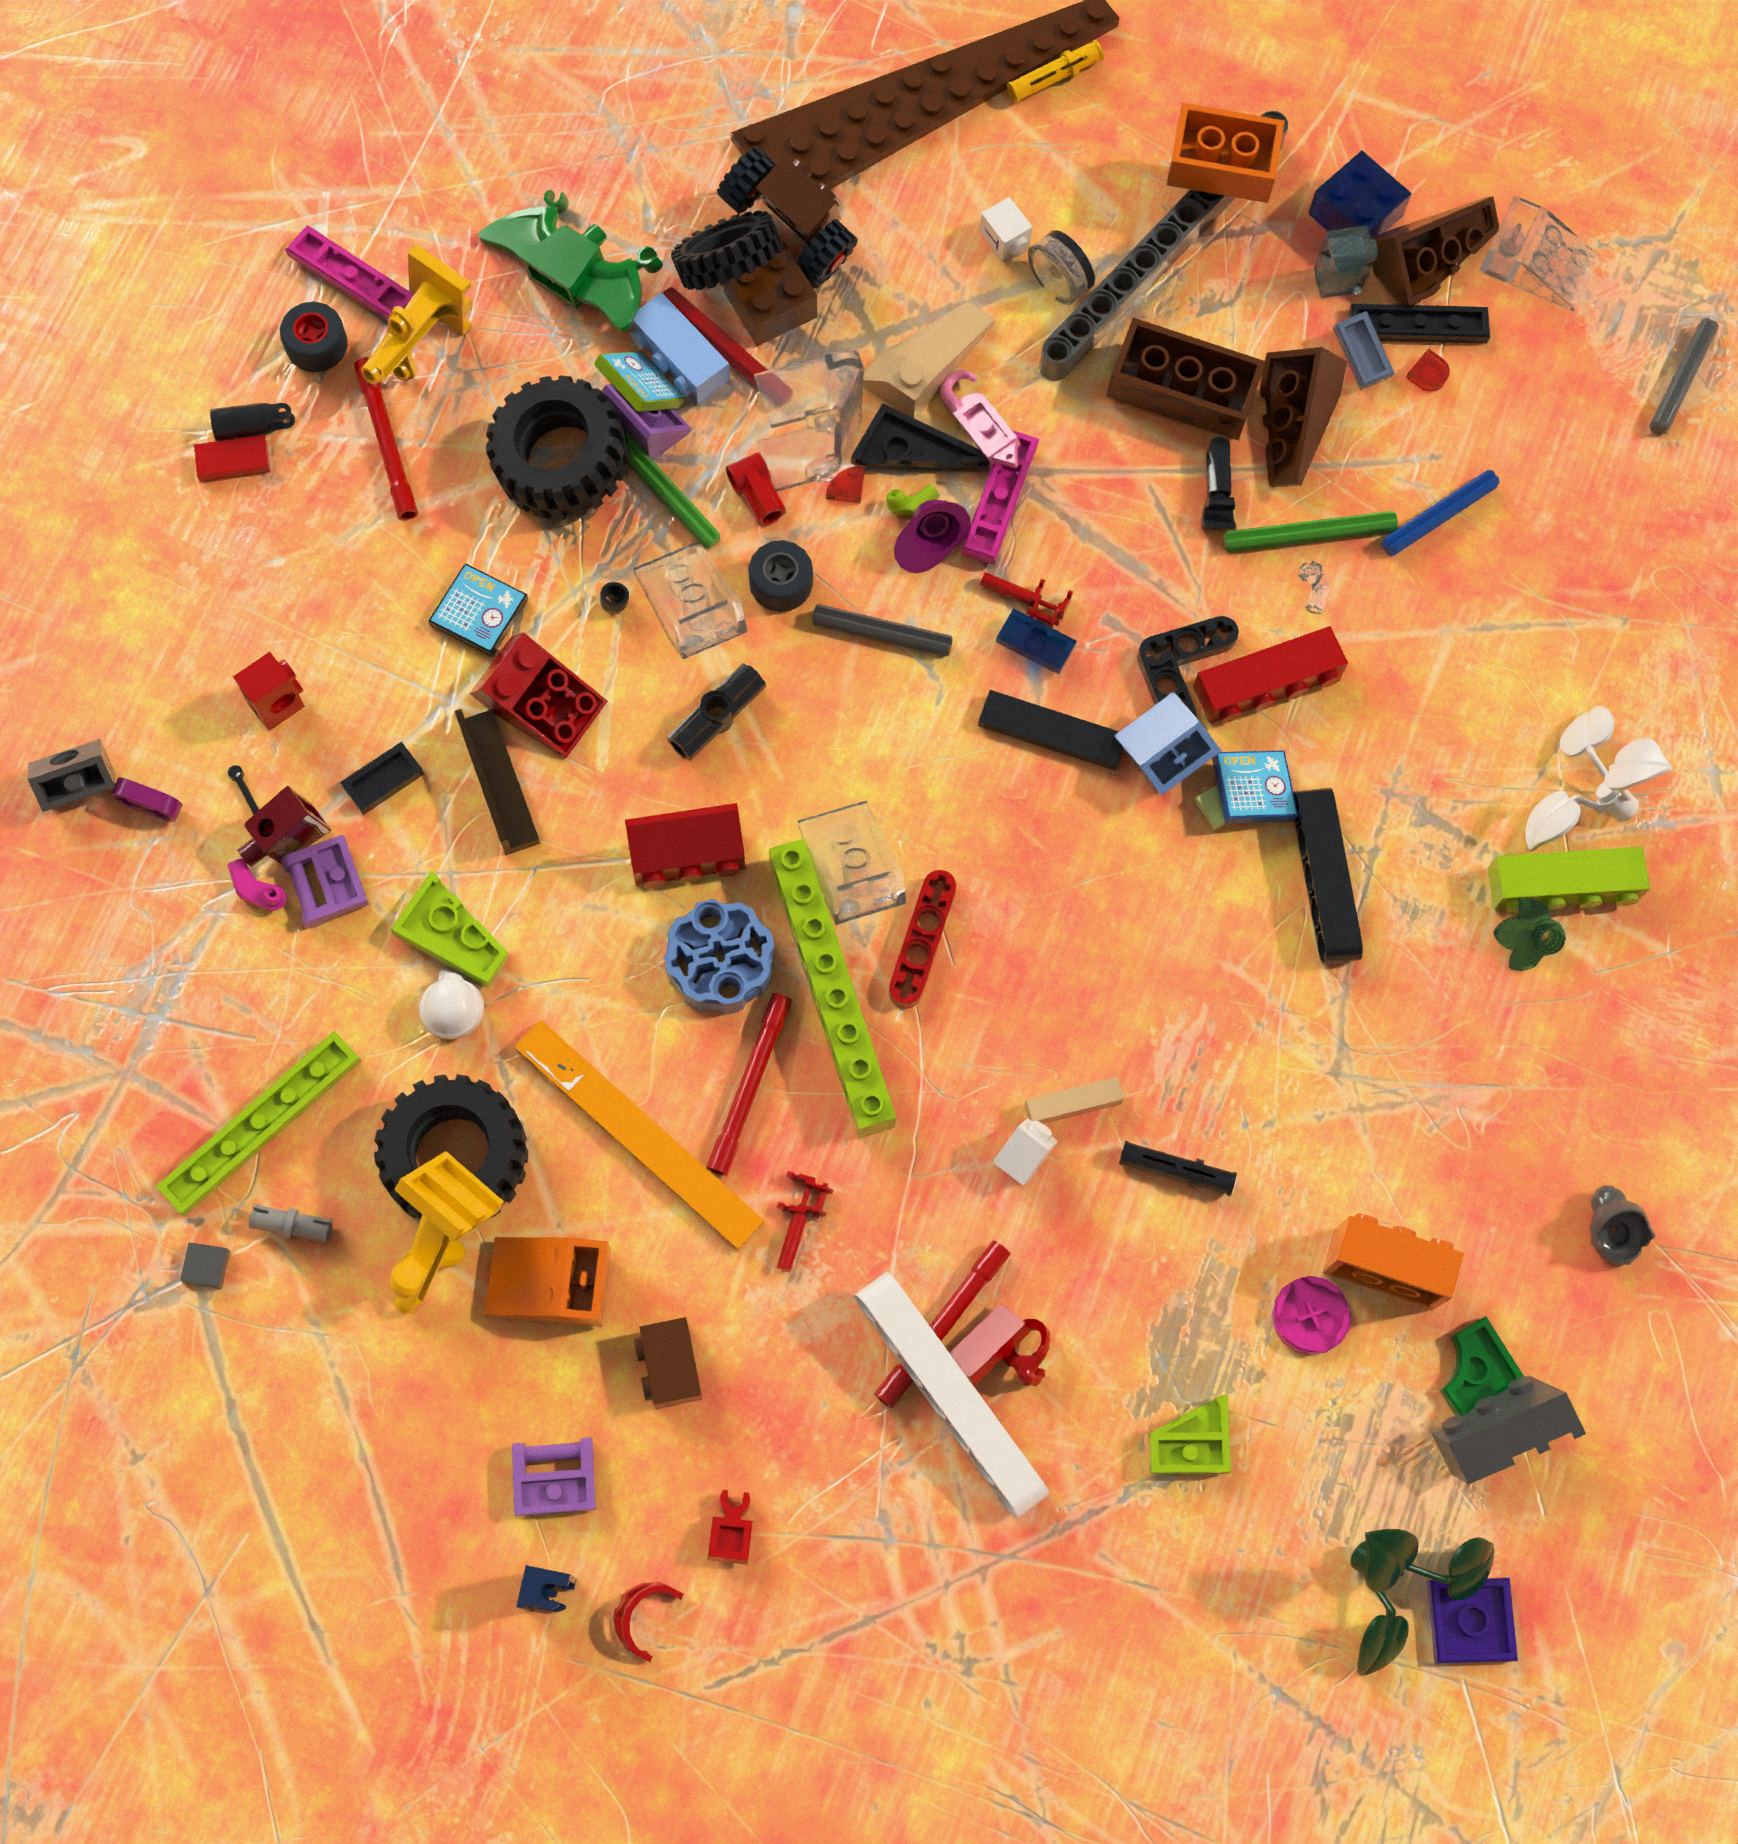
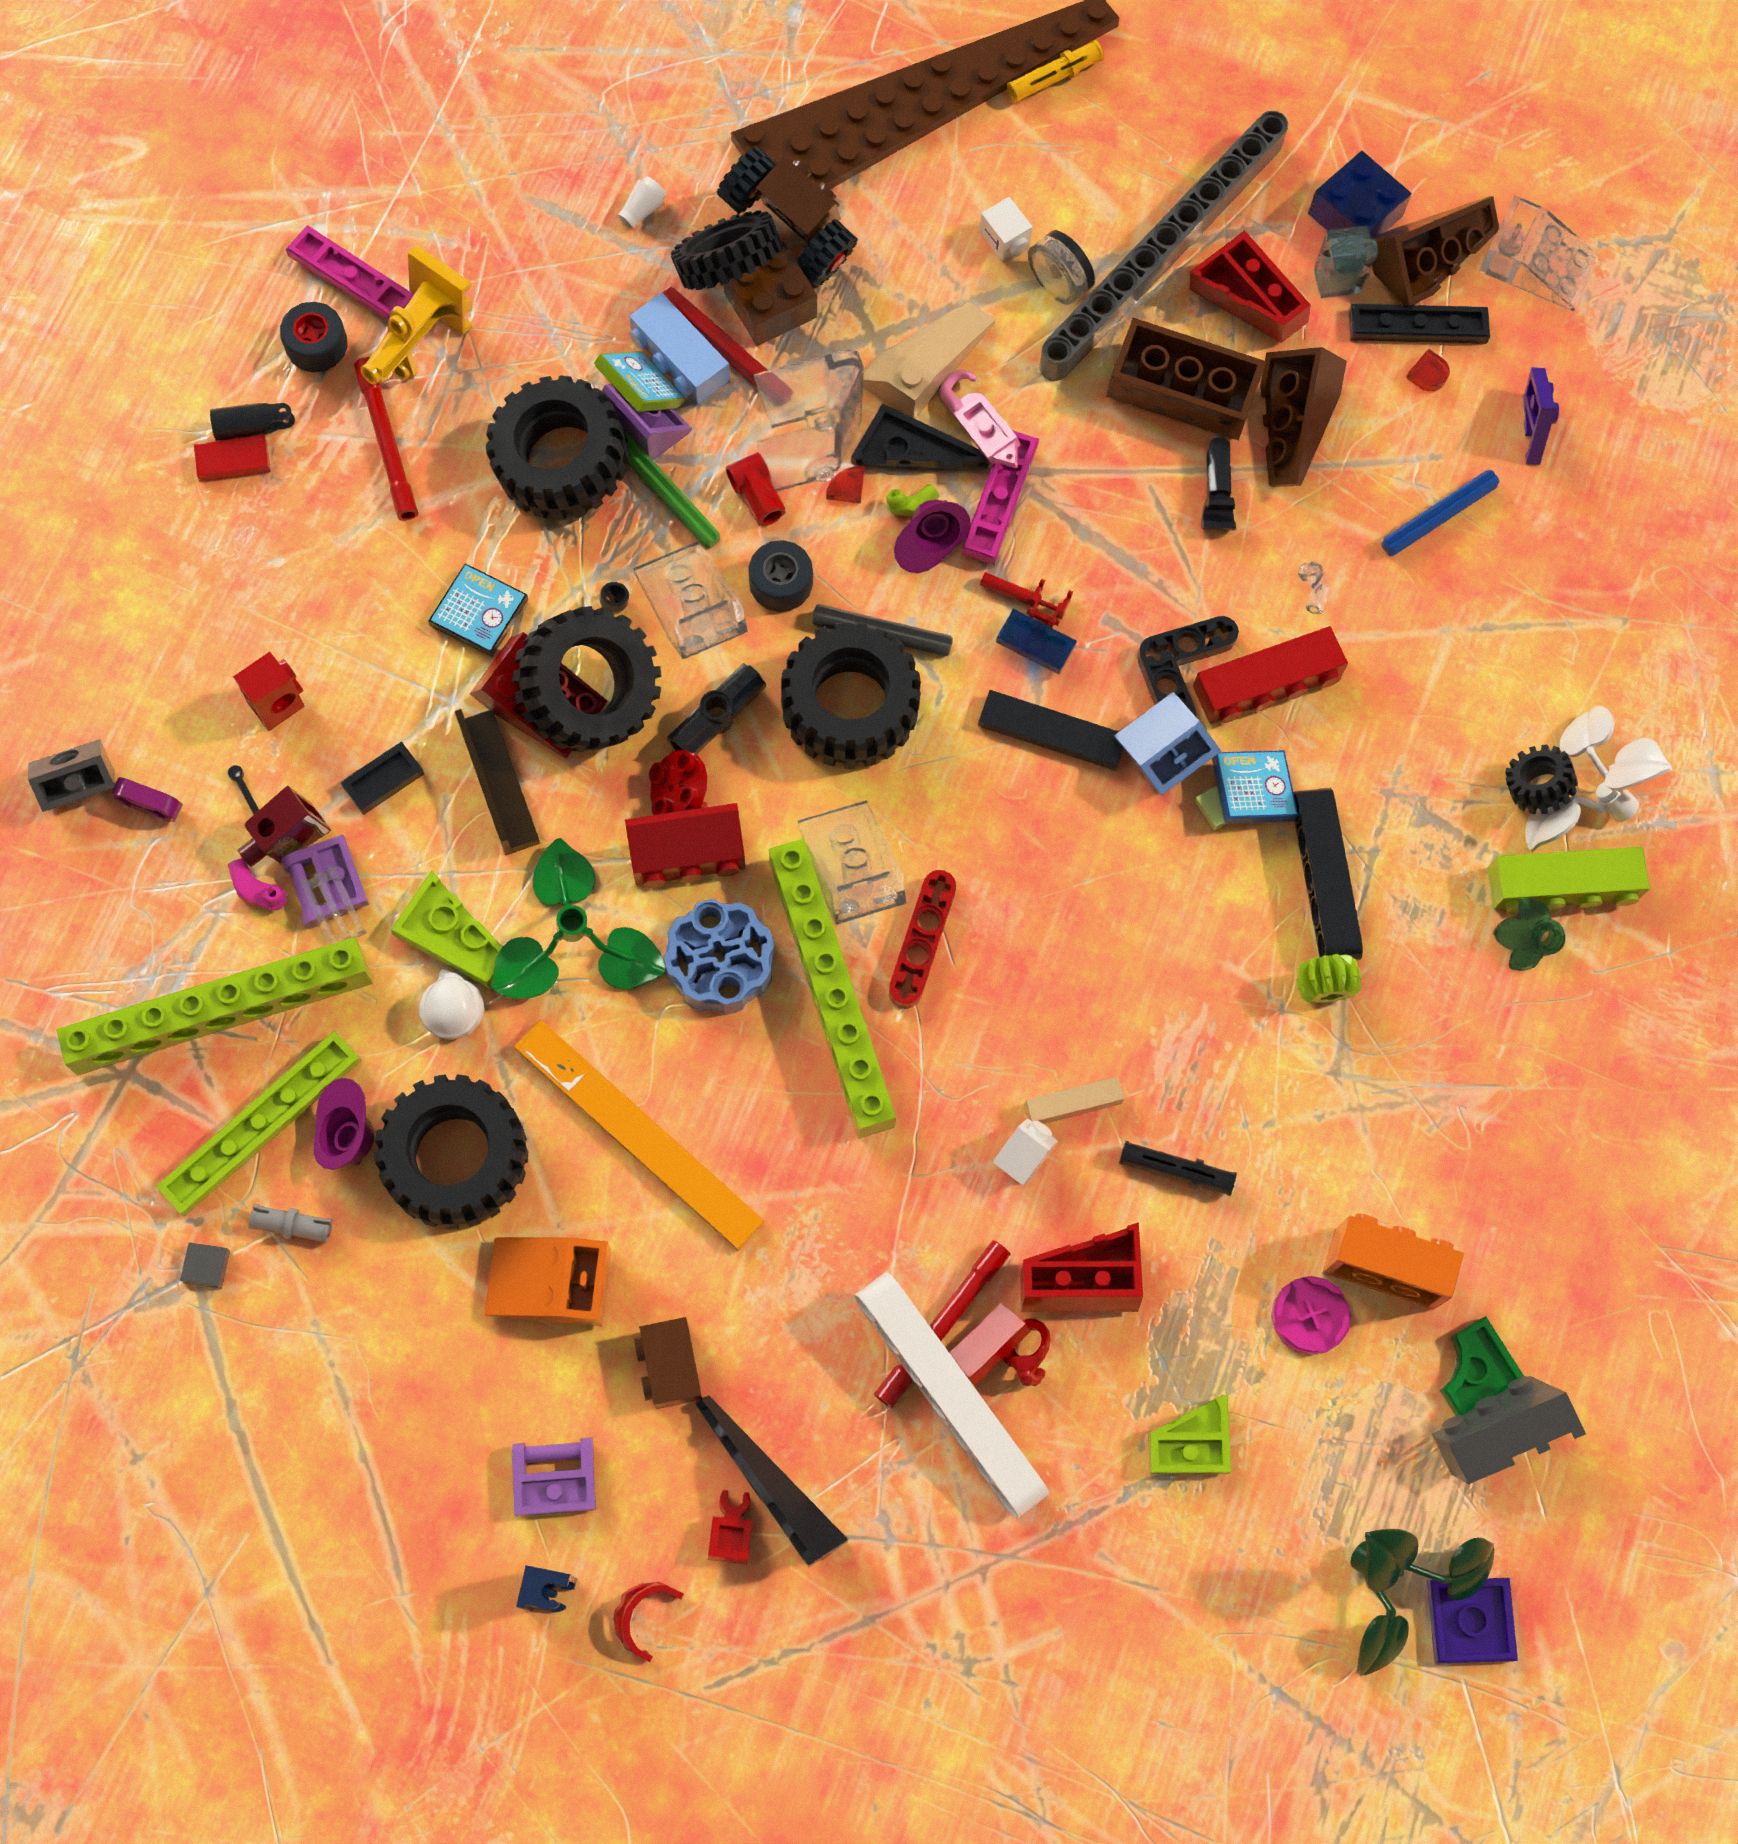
yellow piece [390,1151,504,1314] -> none
green torso [478,190,663,332] -> none
red piece [706,993,793,1176] -> none
red piece [776,1171,834,1272] -> none
orange brick [1166,102,1285,203] -> none
bright green axle [1224,511,1398,552] -> none
sand blue tile [1333,311,1395,390] -> none
dark grey piece [1590,1185,1656,1268] -> none
dark grey axle [1649,318,1719,435] -> none
none -> lime brick [56,937,373,1076]
none -> clear tile [300,865,366,945]
none -> magenta piece [313,1078,375,1170]
none -> green plant [491,838,665,999]
none -> black tyre [512,606,662,752]
none -> white cone [617,176,667,229]
none -> red plate [649,750,708,815]
none -> black wedge [695,1395,848,1568]
none -> black tyre [781,622,921,769]
none -> red wedge [1020,1222,1143,1312]
none -> red wedge [1189,230,1311,343]
none -> lime gear [1296,954,1362,1004]
none -> black tyre [1505,745,1578,814]
none -> dark purple wing [1523,367,1559,465]

